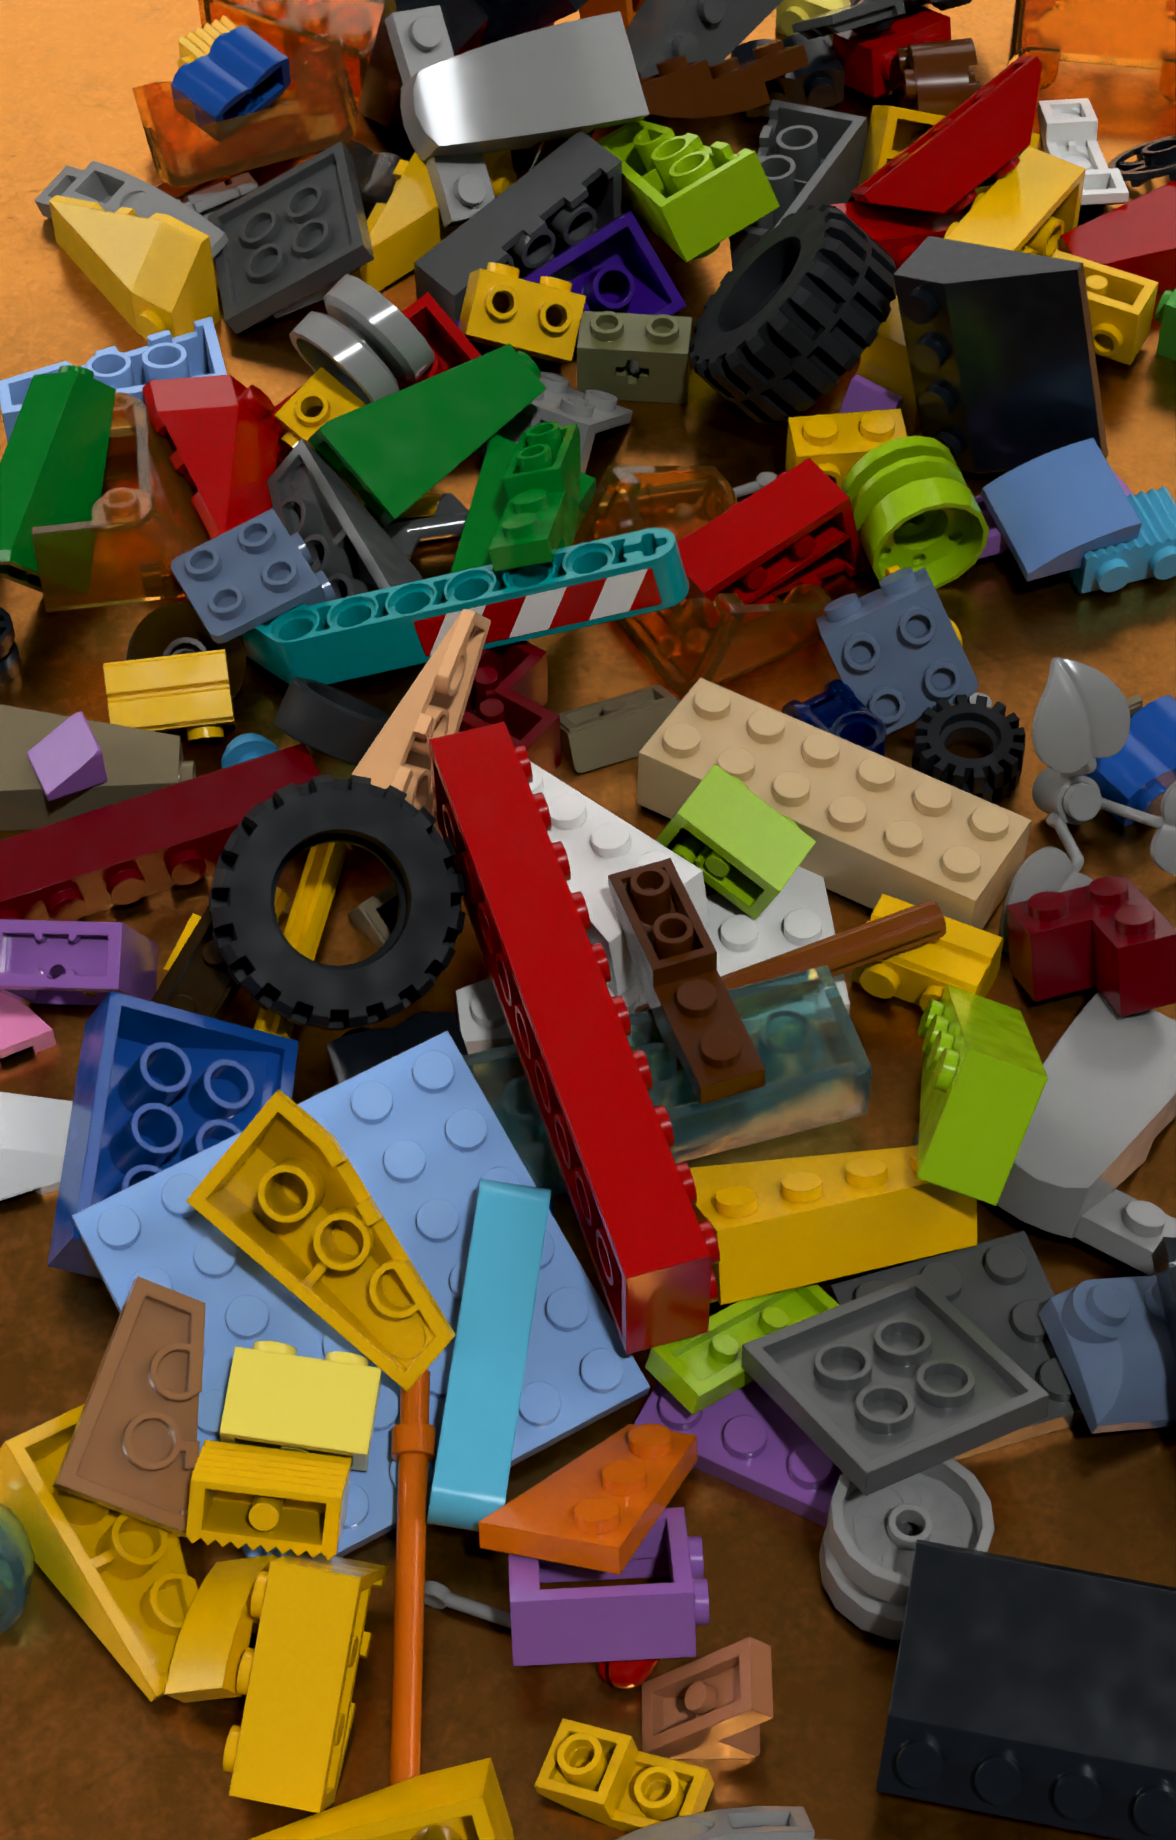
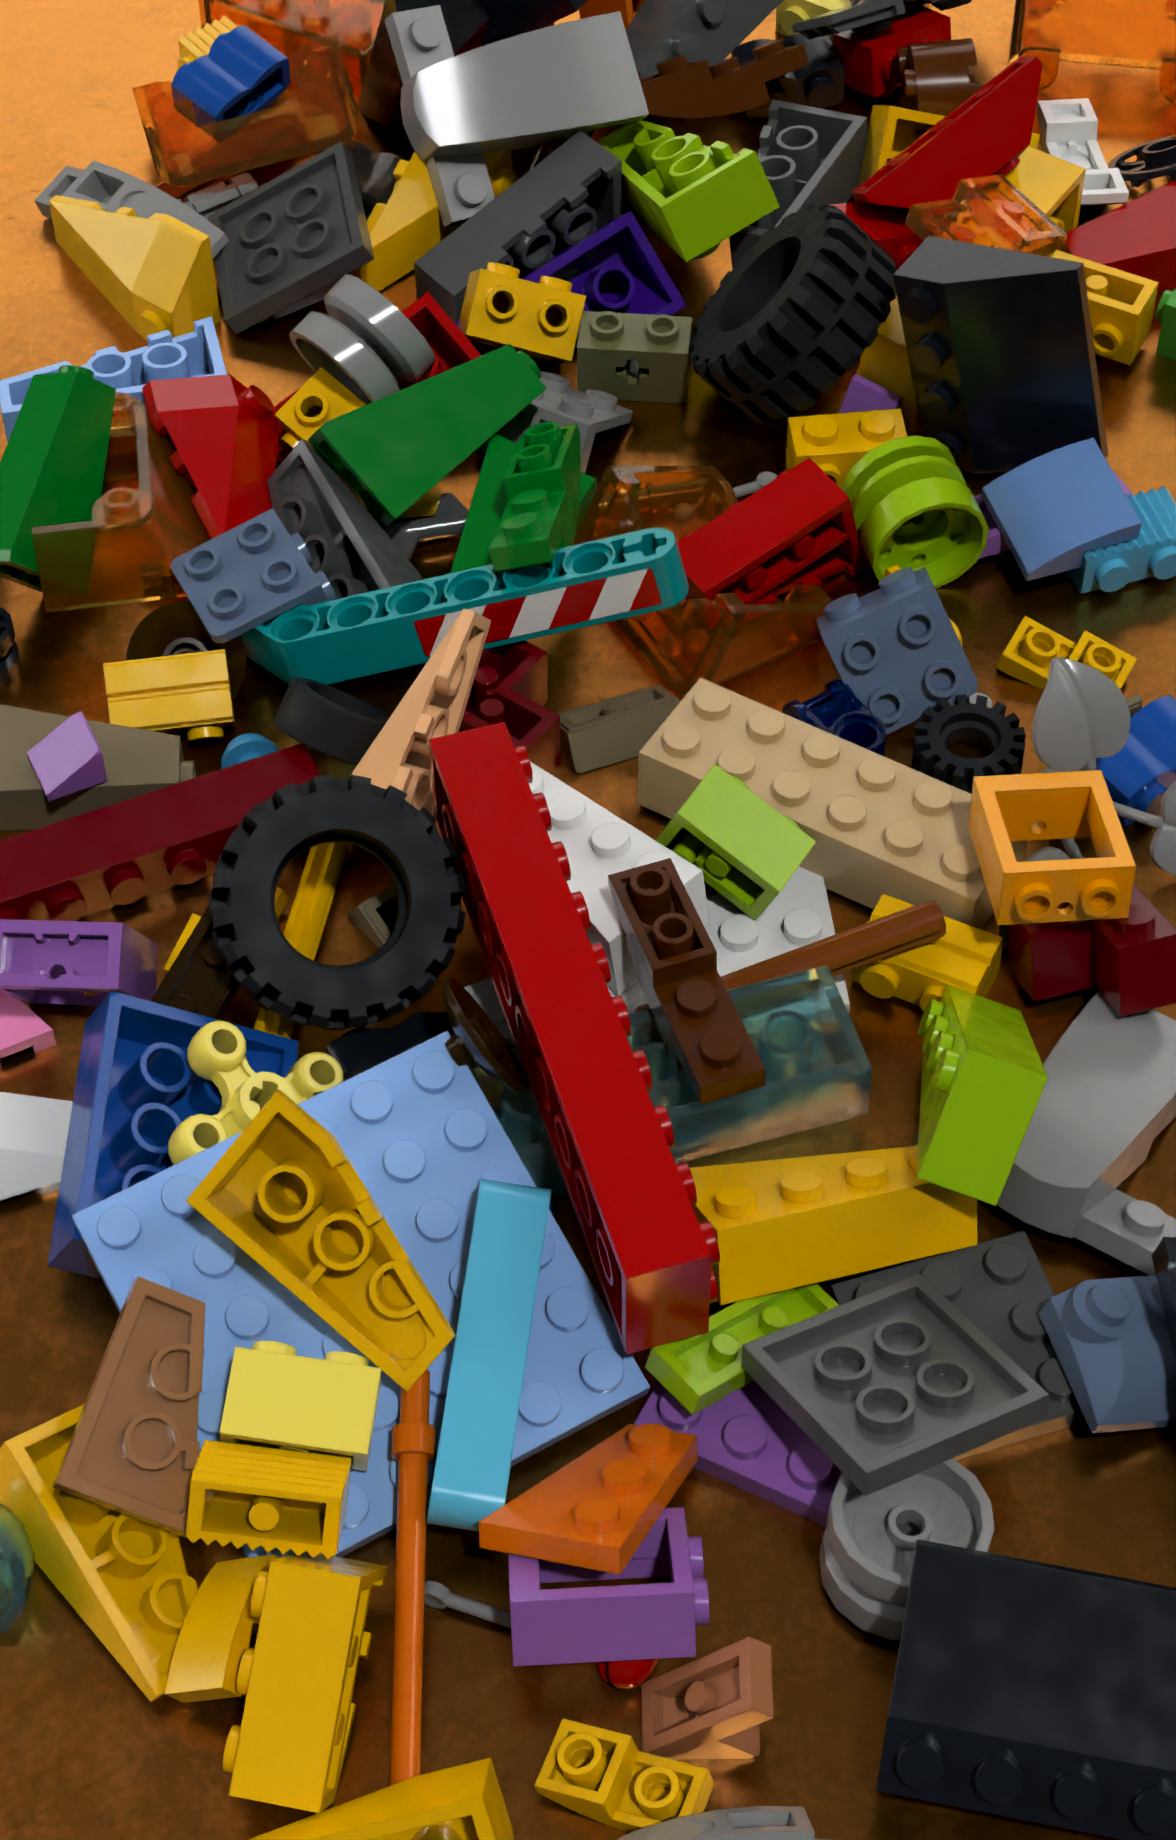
none -> light yellow gear [168,1020,344,1165]
none -> dark brown dish [442,977,530,1094]
none -> clear orange slope [905,174,1068,256]
none -> light orange window [968,770,1136,925]
none -> yellow slope [995,615,1137,690]

